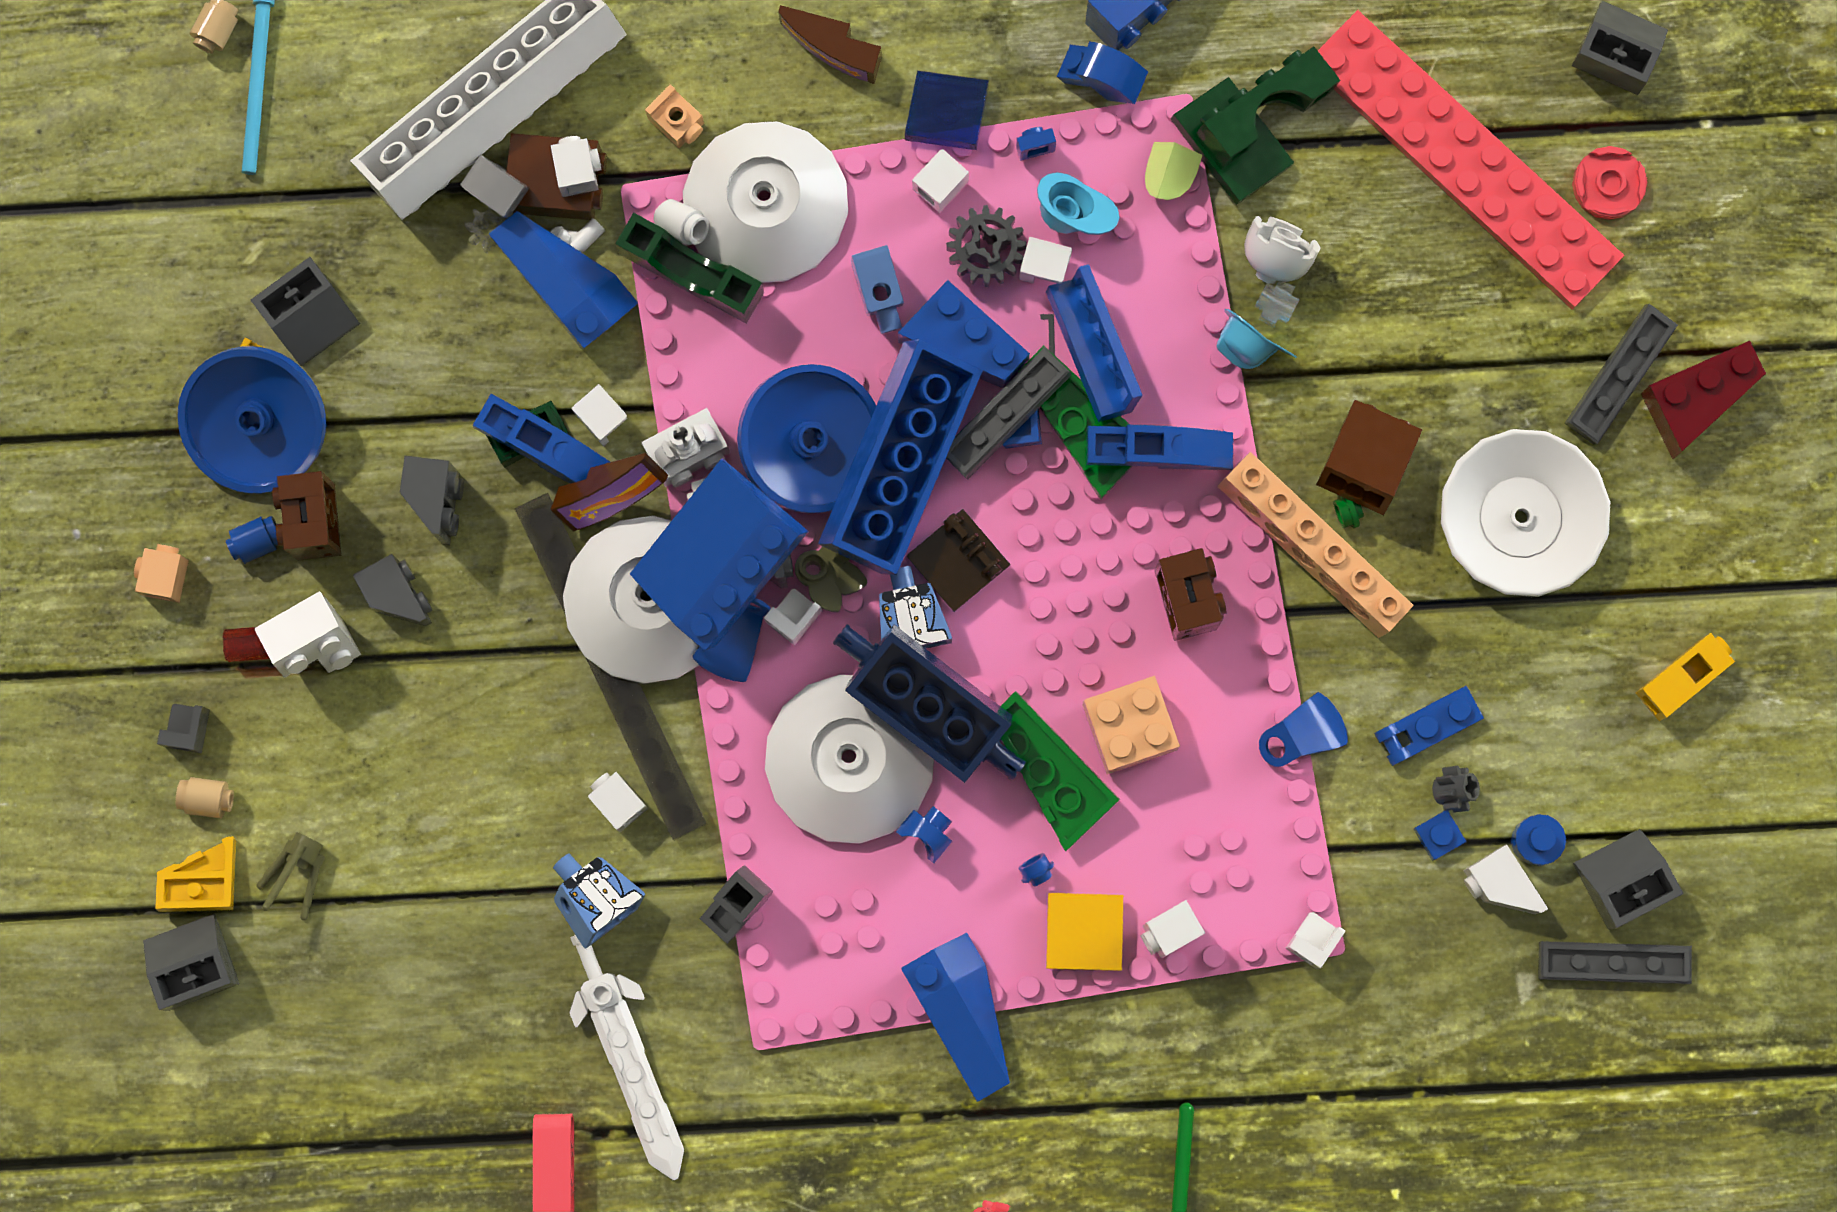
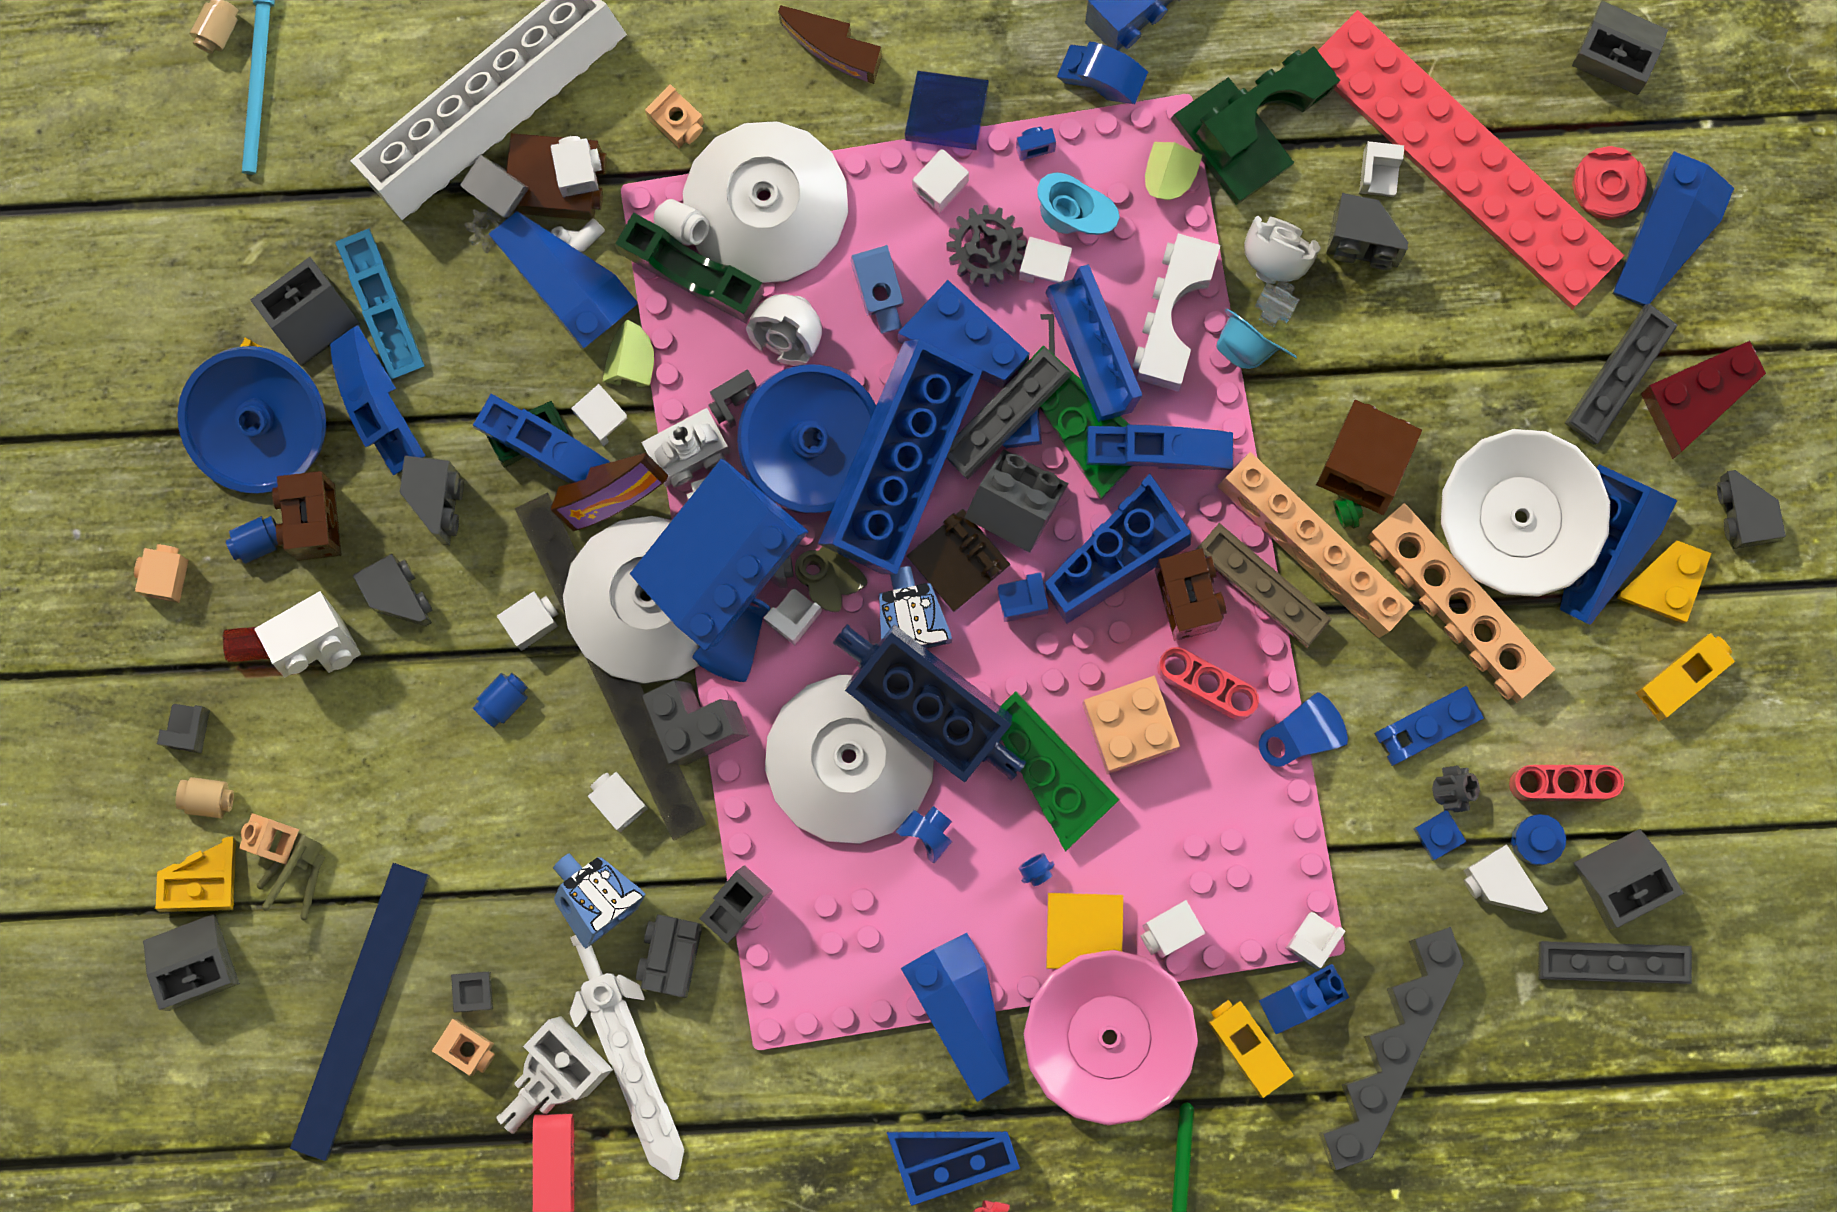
none -> light nougat brick [239,813,299,865]
none -> dark blue tile [290,863,430,1161]
none -> blue slope [330,326,426,475]
none -> dark azure slope [335,228,425,379]
none -> light nougat brick [432,1019,495,1076]
none -> dark grey plate [451,972,493,1013]
none -> blue brick [473,673,528,728]
none -> white brick [497,591,558,651]
none -> white brick [497,1016,613,1134]
none -> yellowish green brick [602,320,654,387]
none -> dark grey brick [636,914,703,998]
none -> dark grey brick [642,680,750,766]
none -> dark grey bracket [708,369,757,429]
none -> white cylinder [746,294,822,366]
none -> blue wedge [887,1131,1020,1206]
none -> dark grey slope [964,449,1069,553]
none -> blue panel [997,572,1049,622]
none -> bright pink dish [1024,950,1198,1126]
none -> blue wedge [1045,473,1191,624]
none -> white arch [1132,233,1221,392]
none -> coral beam [1157,647,1259,720]
none -> dark tan tile [1196,523,1332,648]
none -> yellow brick [1207,999,1294,1098]
none -> blue slope [1259,964,1349,1034]
none -> dark grey brick [1319,927,1464,1170]
none -> dark grey slope [1326,193,1409,270]
none -> white panel [1359,141,1404,197]
none -> light nougat brick [1367,503,1555,703]
none -> coral beam [1509,765,1624,802]
none -> blue wedge [1560,464,1678,625]
none -> blue wedge [1612,151,1734,306]
none -> yellow wing [1617,540,1712,624]
none -> dark grey slope [1717,470,1786,549]

